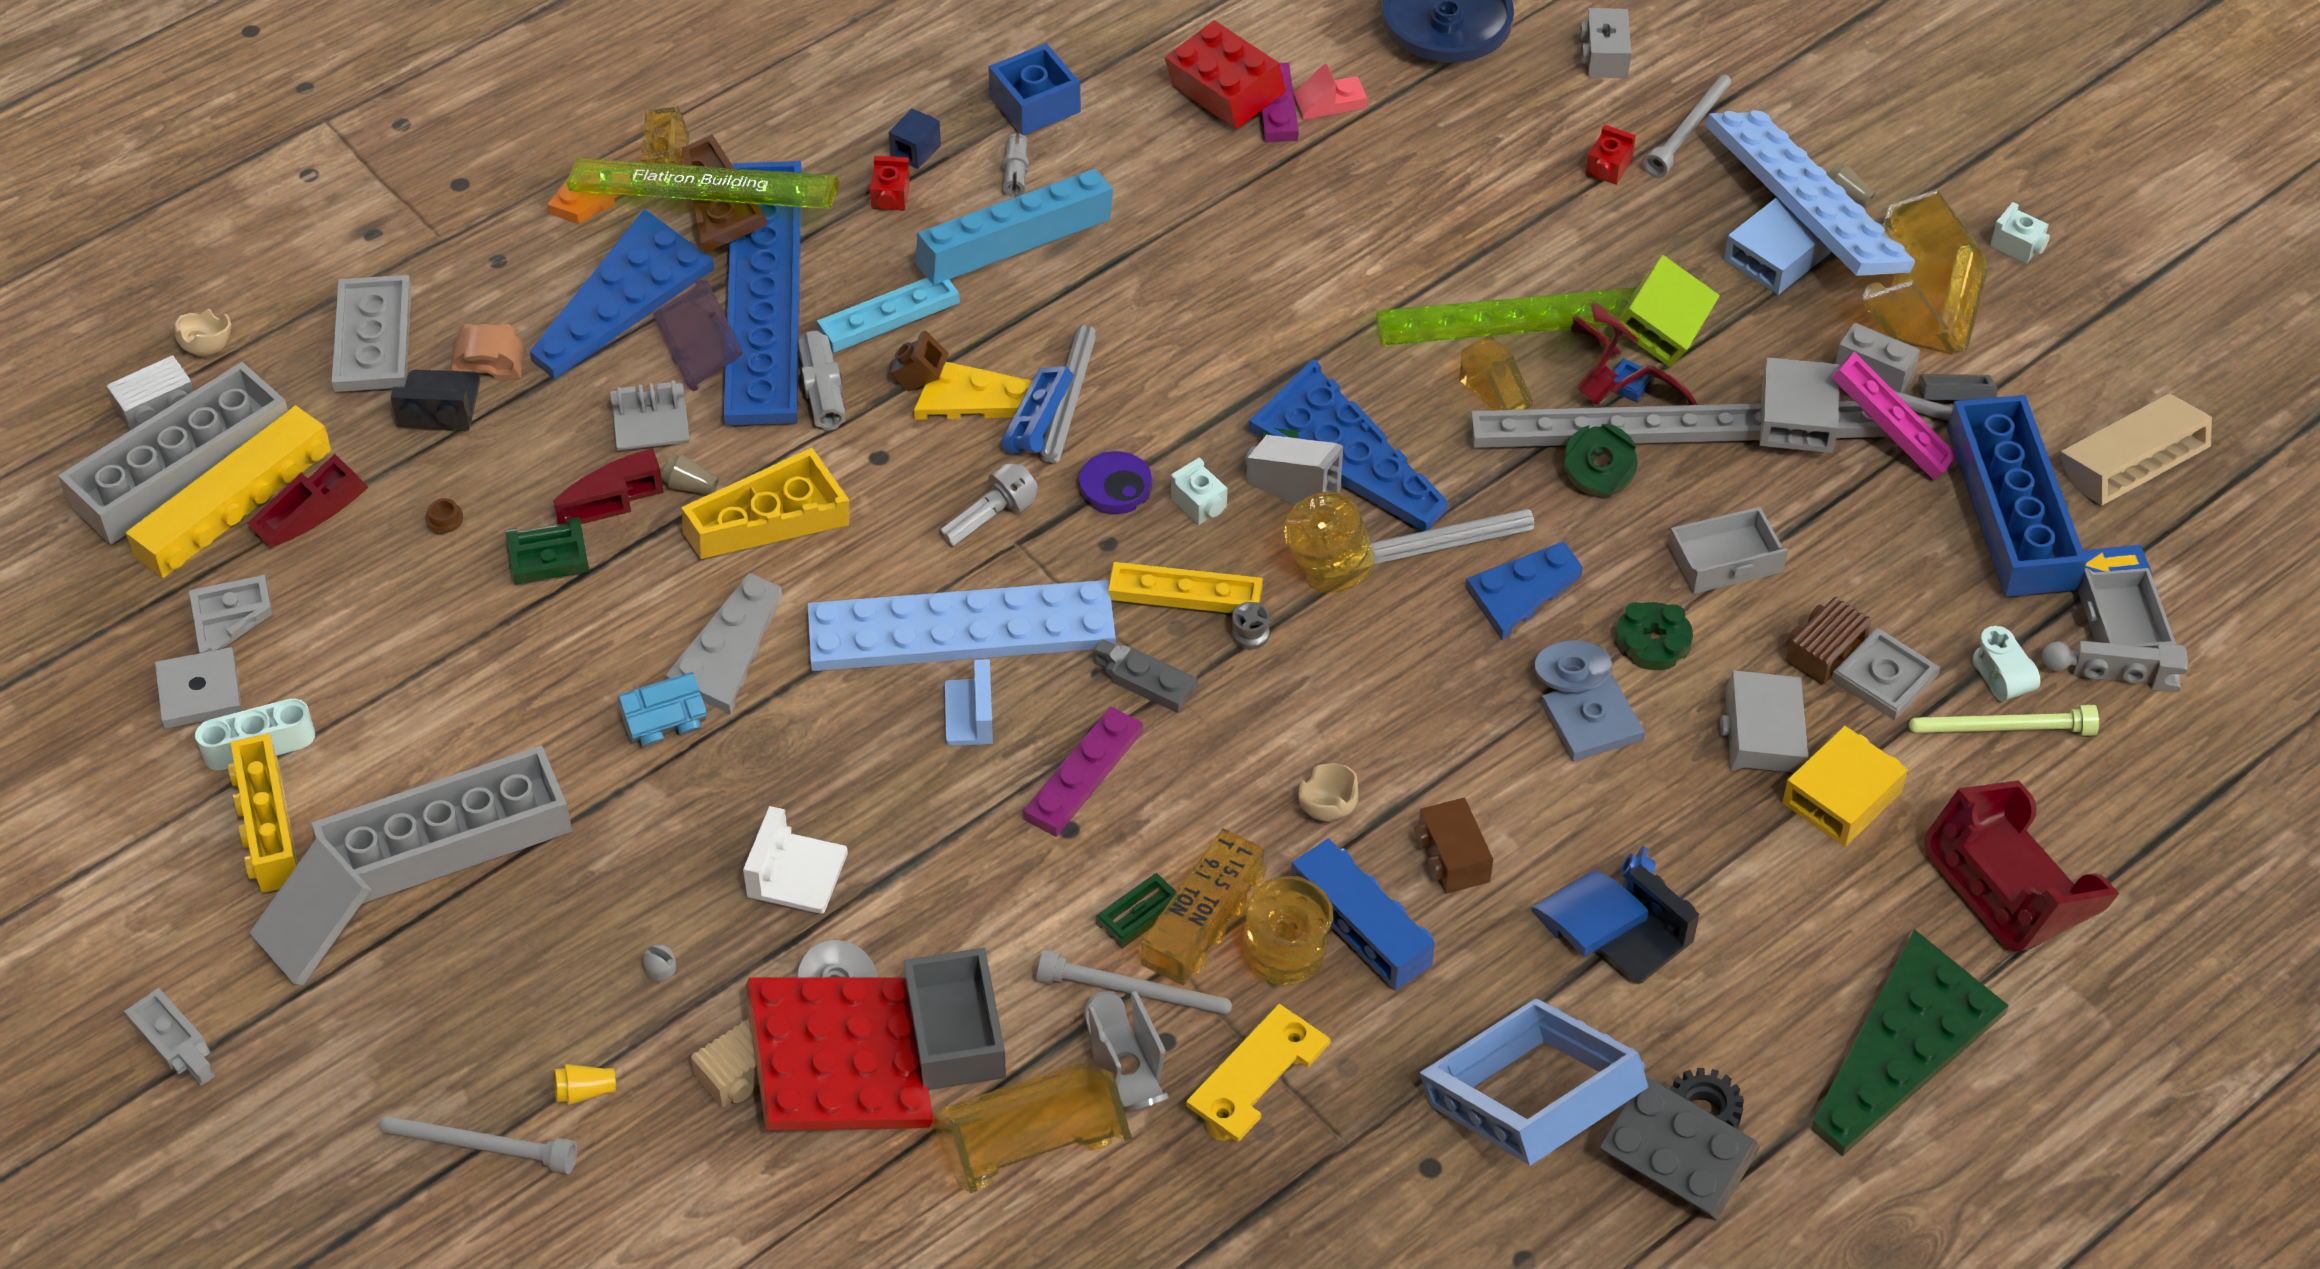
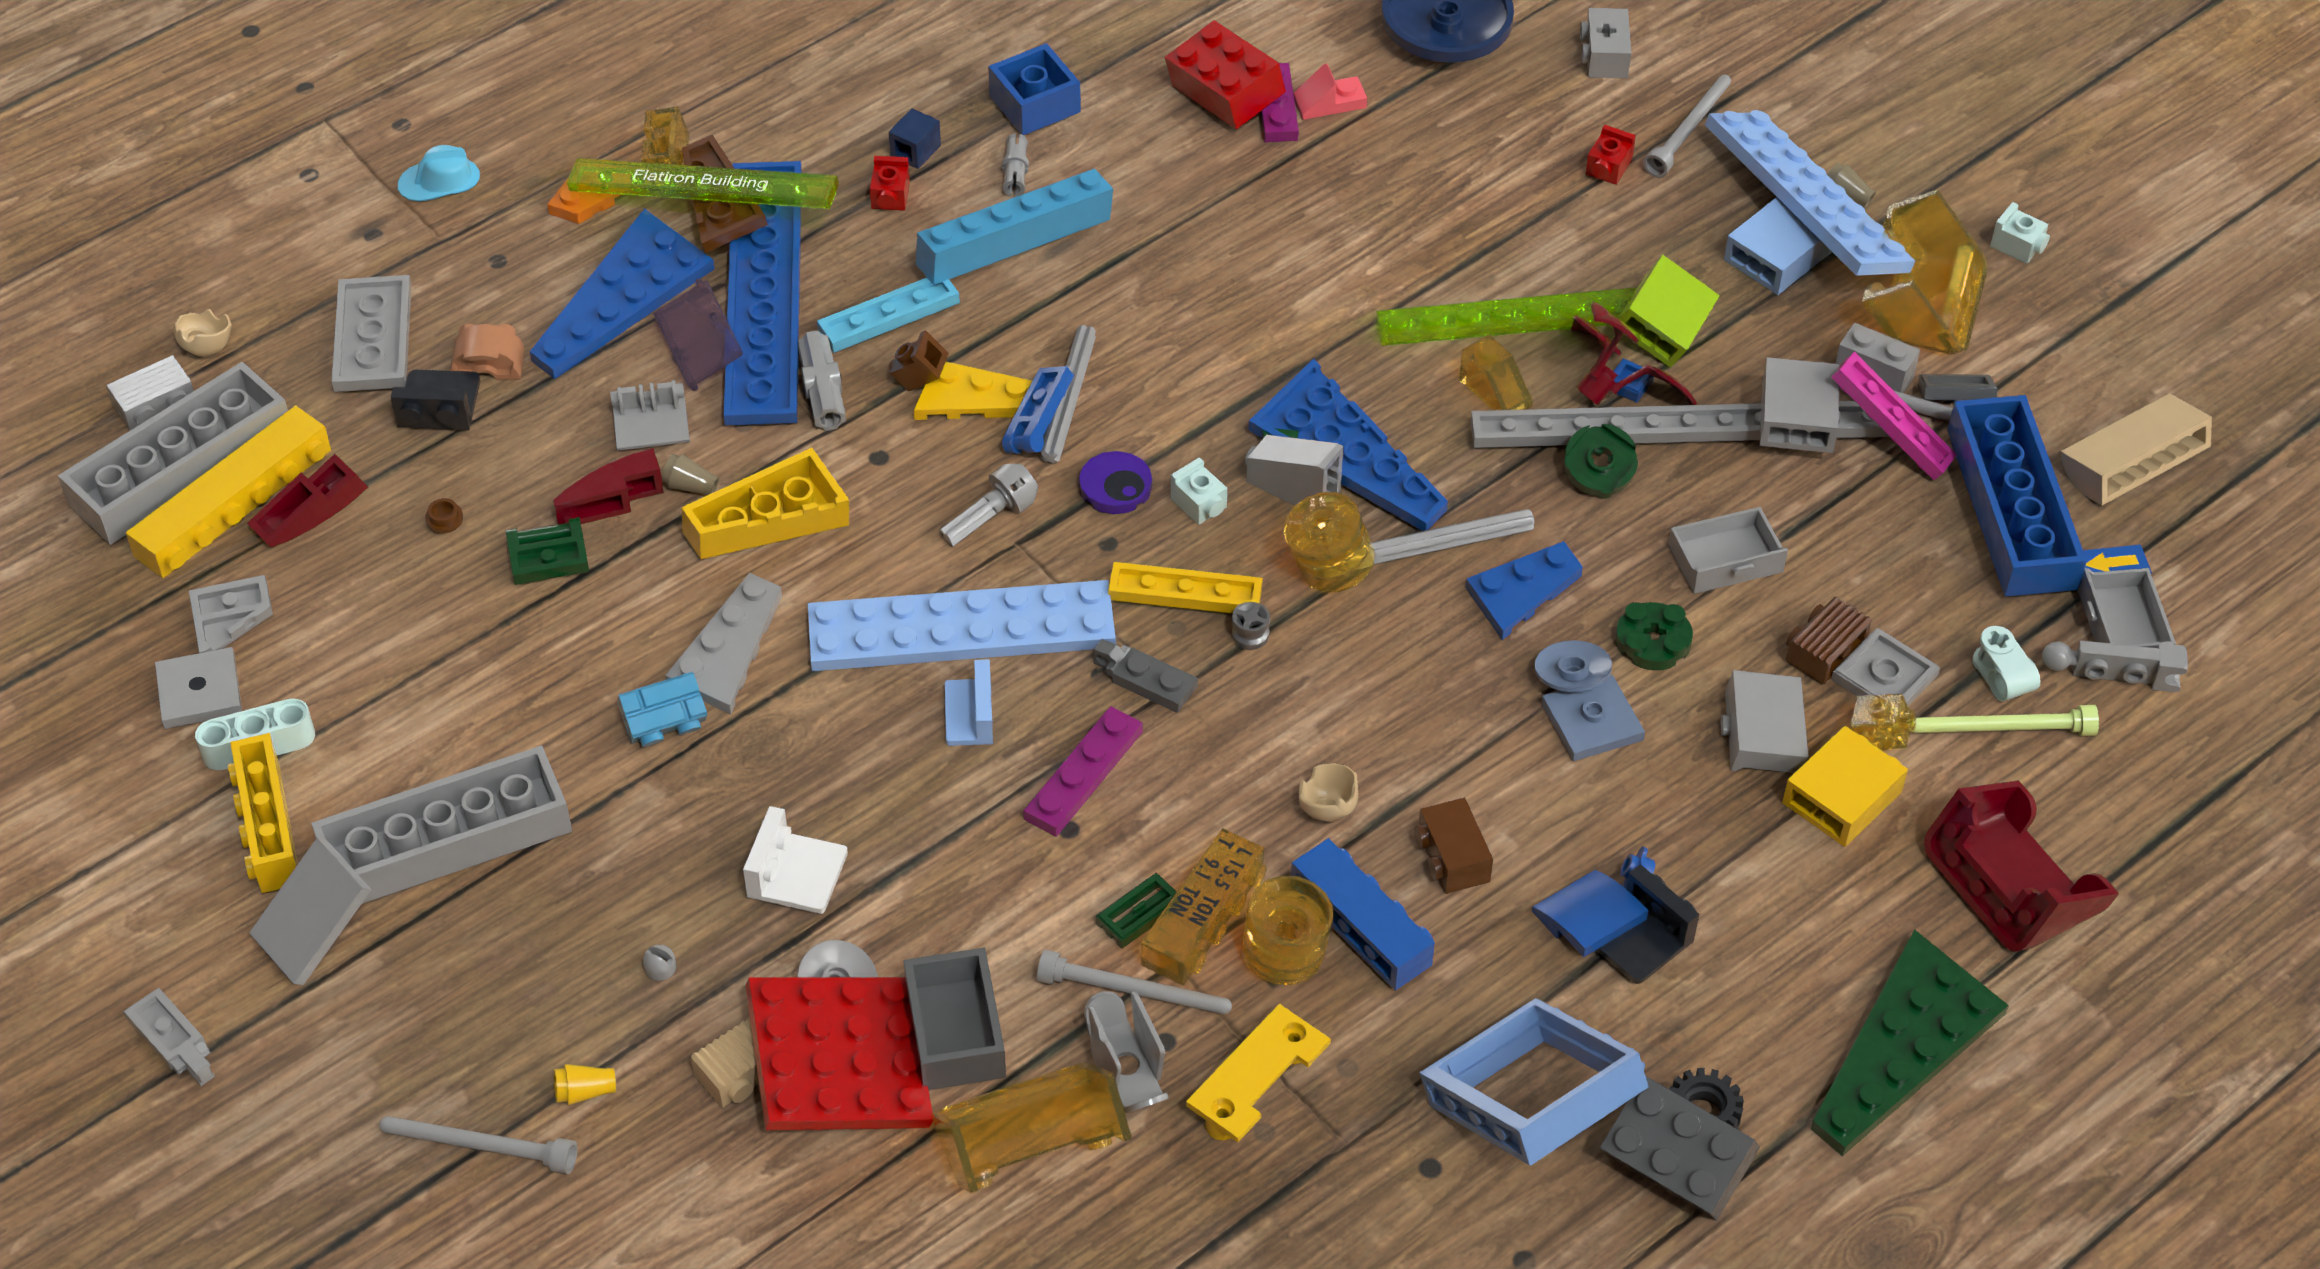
none -> medium azure piece [398,145,480,202]
none -> clear yellow brick [1850,694,1916,750]

